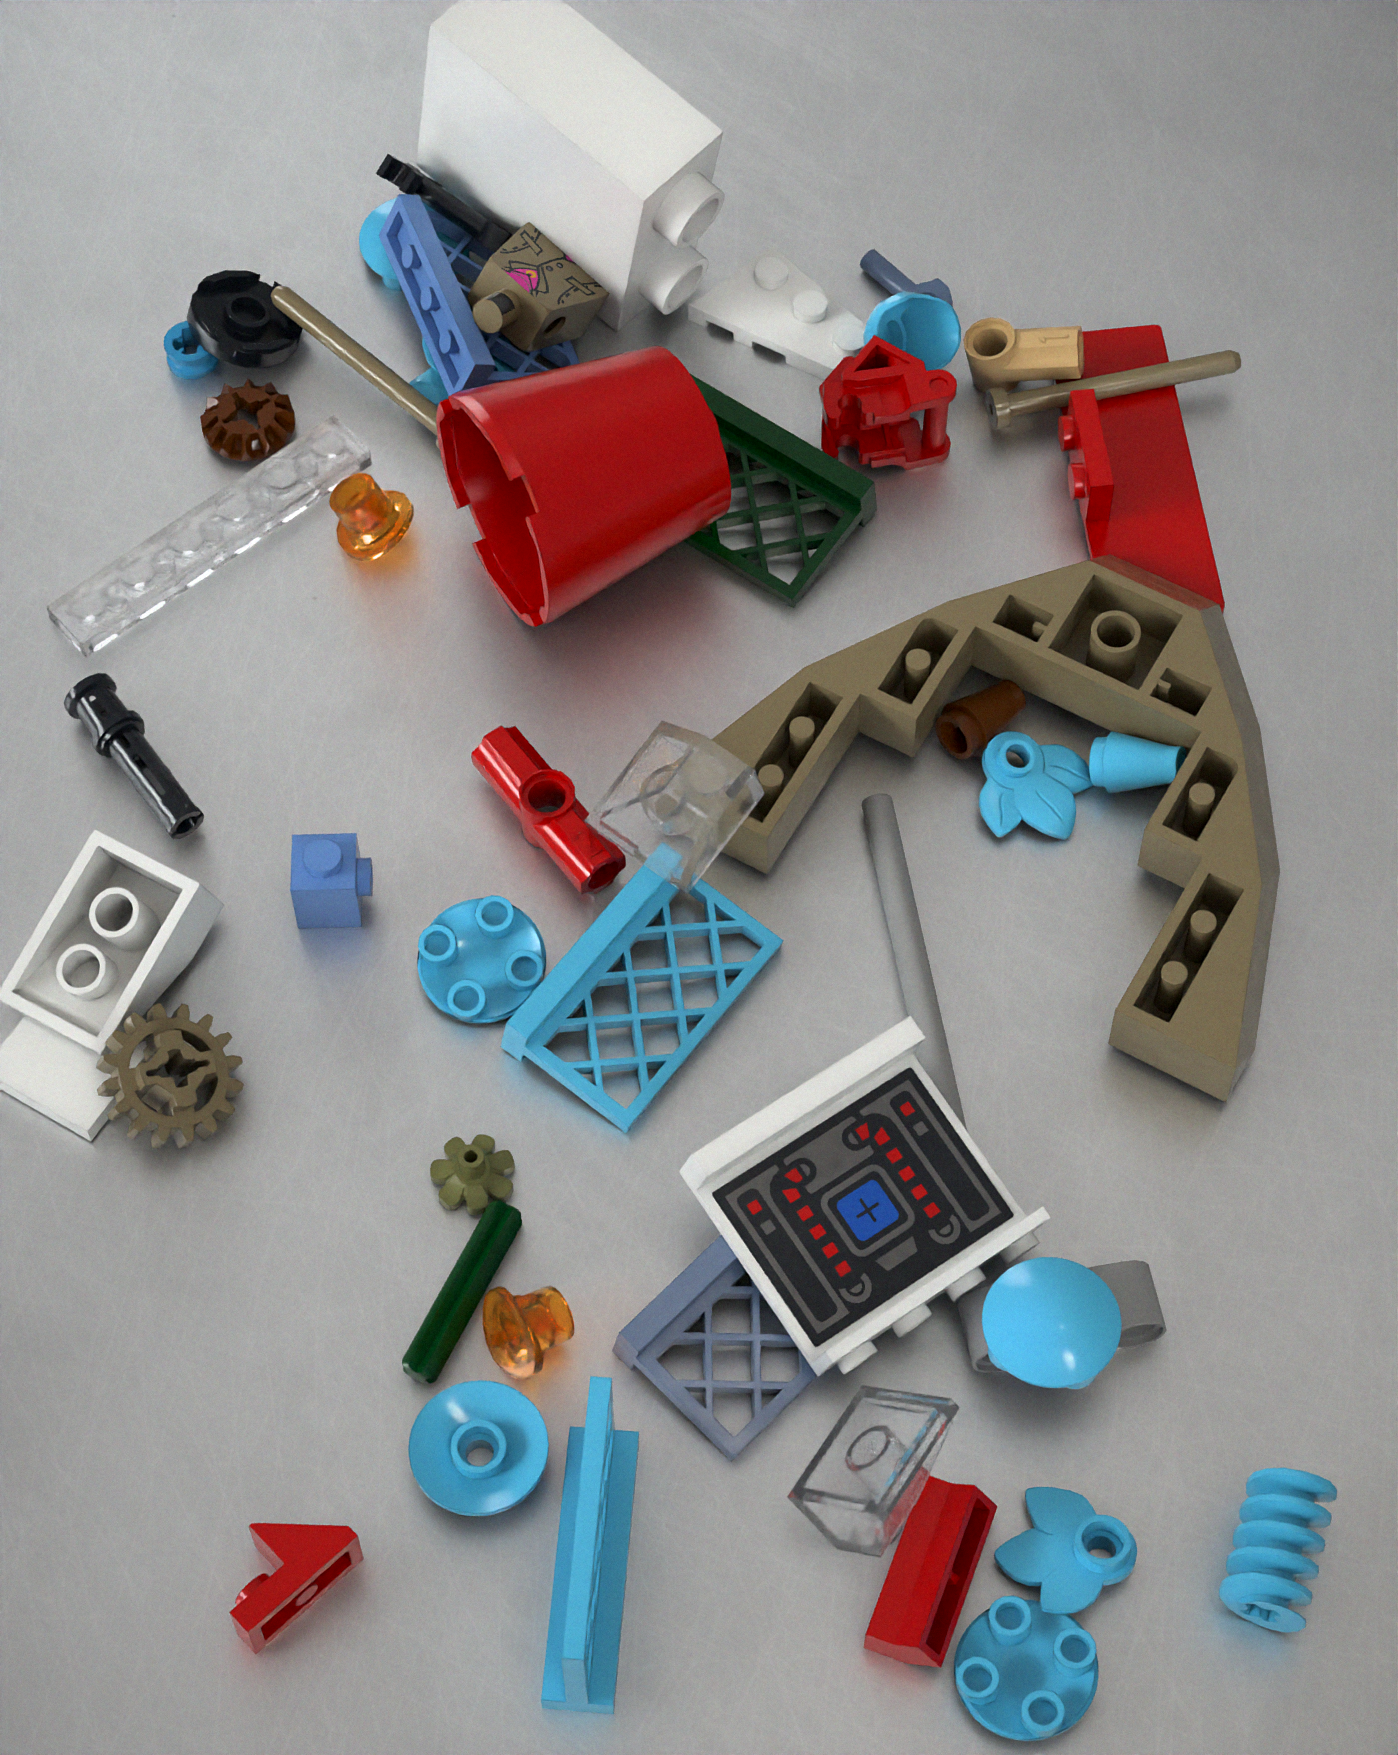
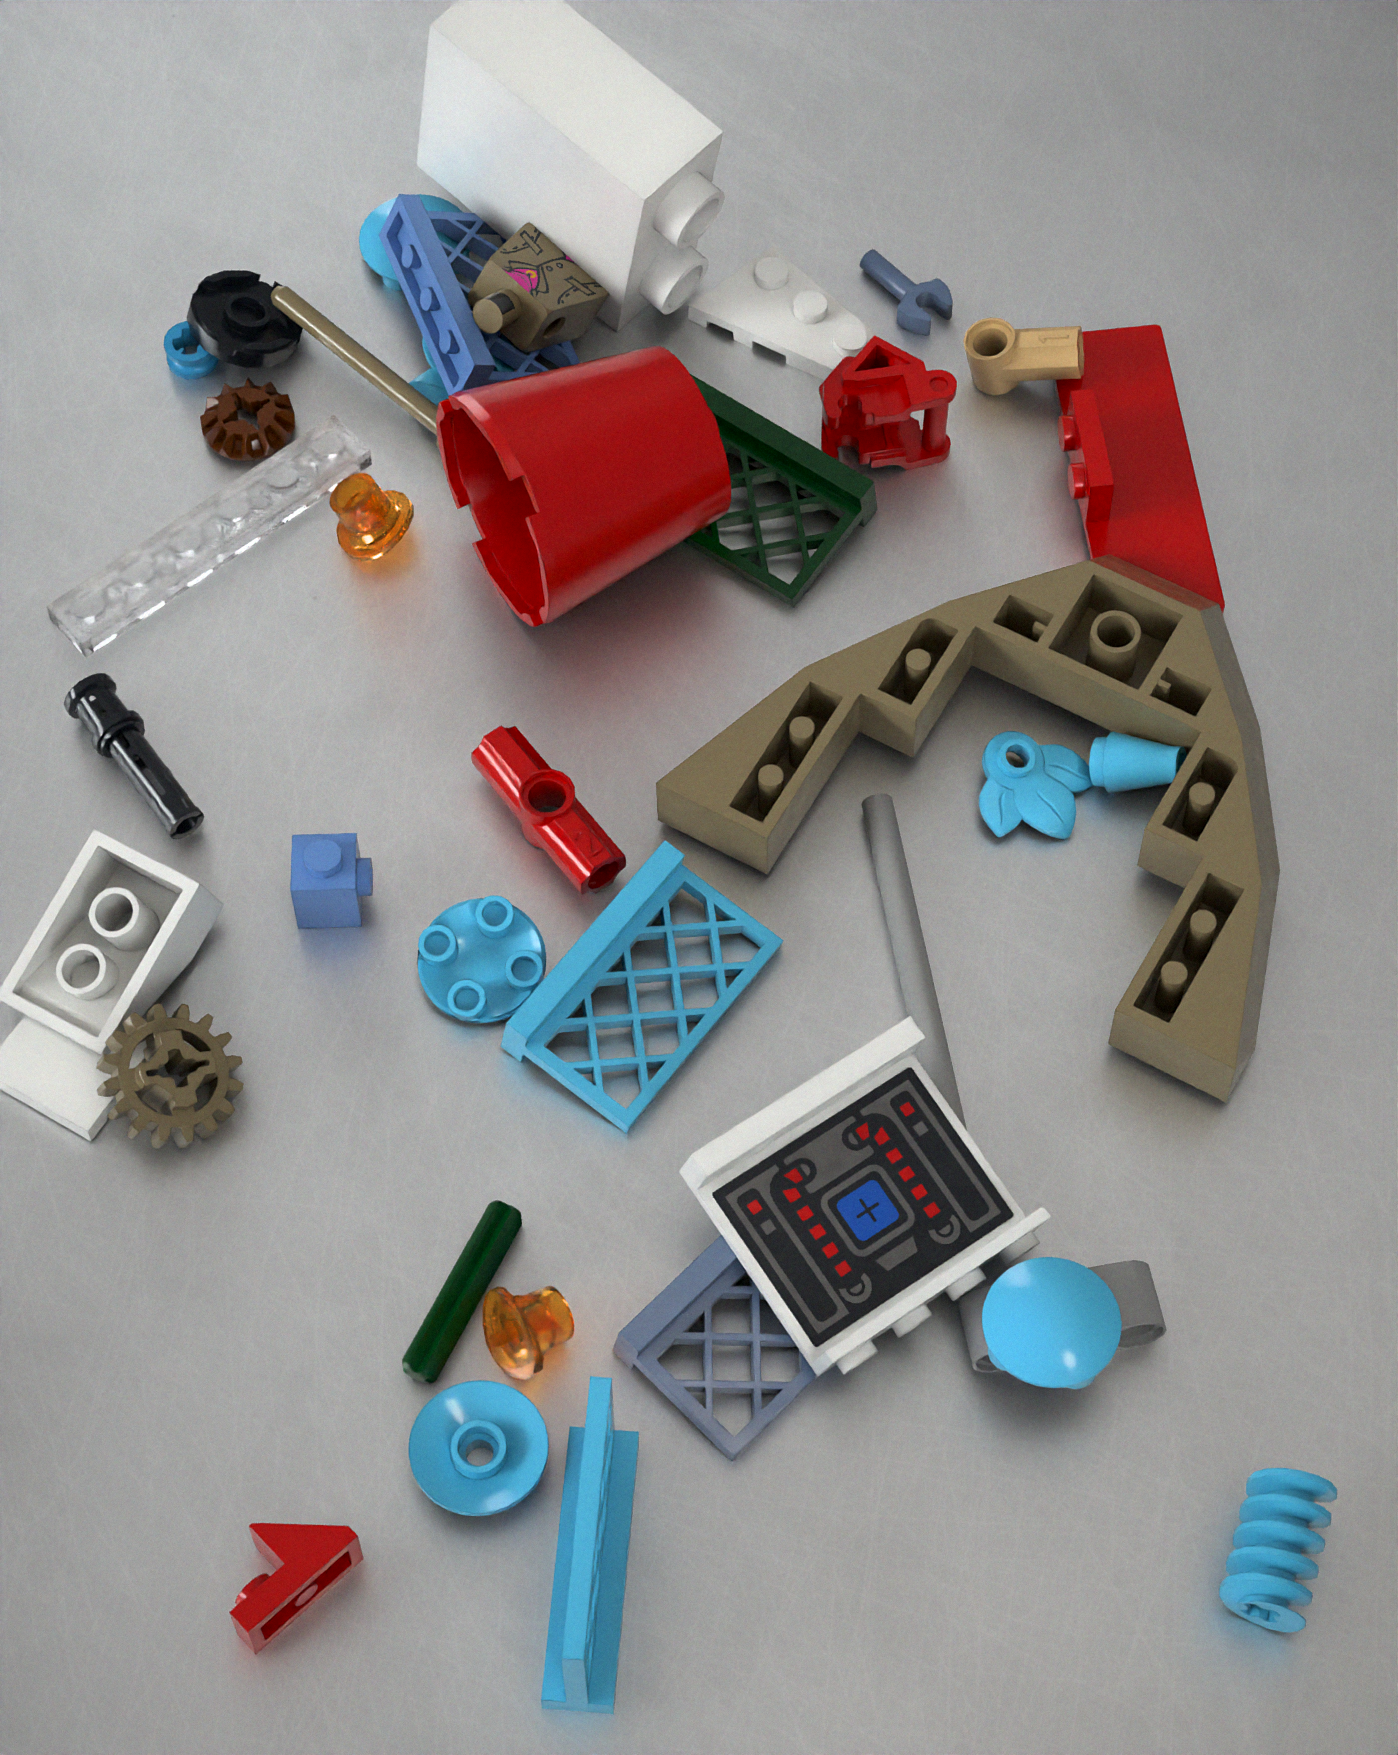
black bar [376,154,513,253] -> none
olive plant [430,1134,515,1215] -> none
clear slope [584,720,764,895] -> none
clear slope [787,1385,959,1558] -> none
medium azure hair [863,291,961,371] -> none
red piece [863,1474,998,1668] -> none
reddish brown cone [935,680,1026,759] -> none
medium azure dish [954,1595,1099,1741] -> none
dark tan bar [985,350,1241,430] -> none
medium azure plate [994,1487,1137,1614] -> none

